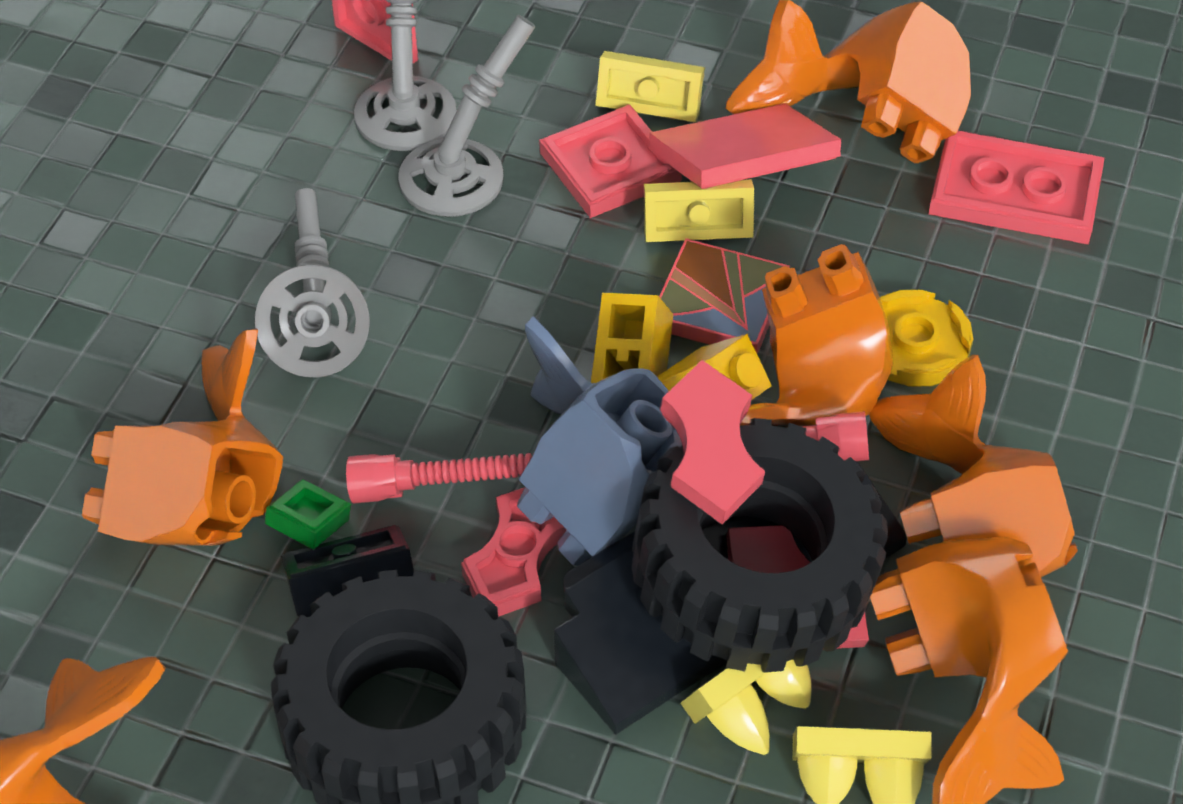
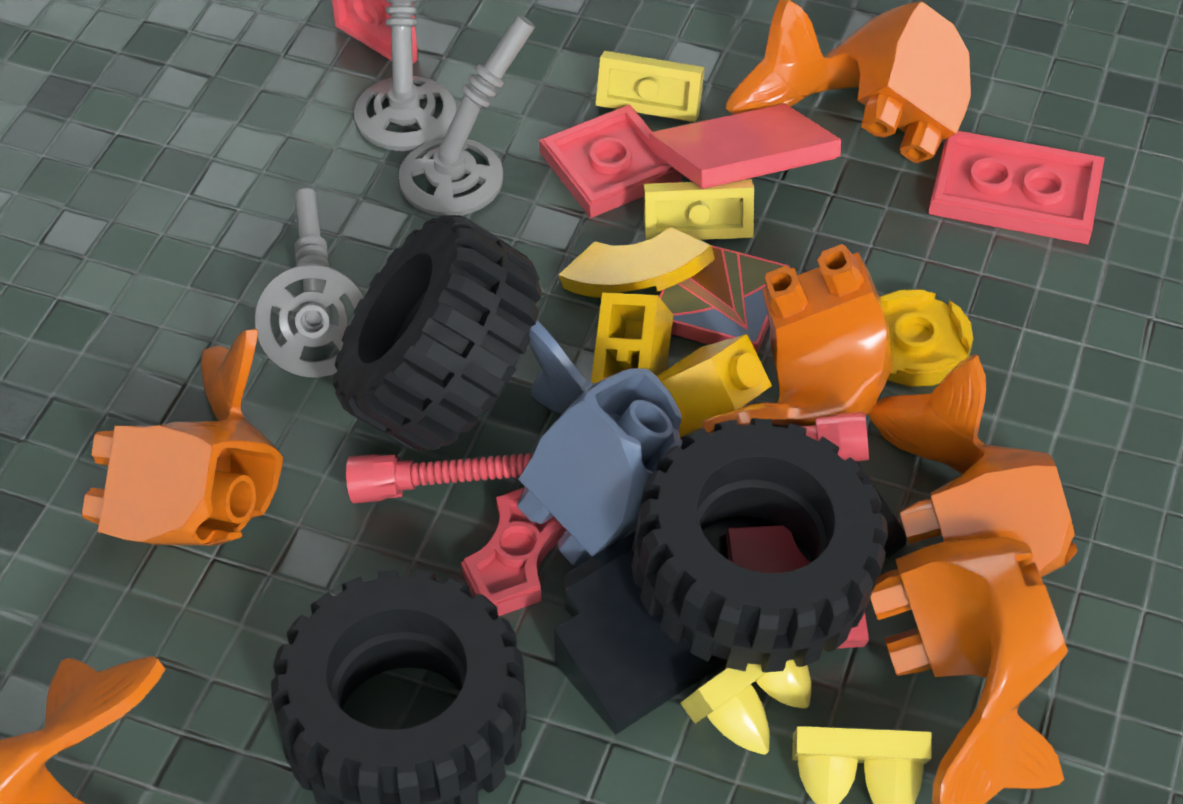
green tile [265,479,351,550] -> none
black slope [281,525,414,617] -> none
coral tile [660,360,765,524] -> none
none -> black tyre [333,215,541,451]
none -> yellow tile [558,227,715,298]

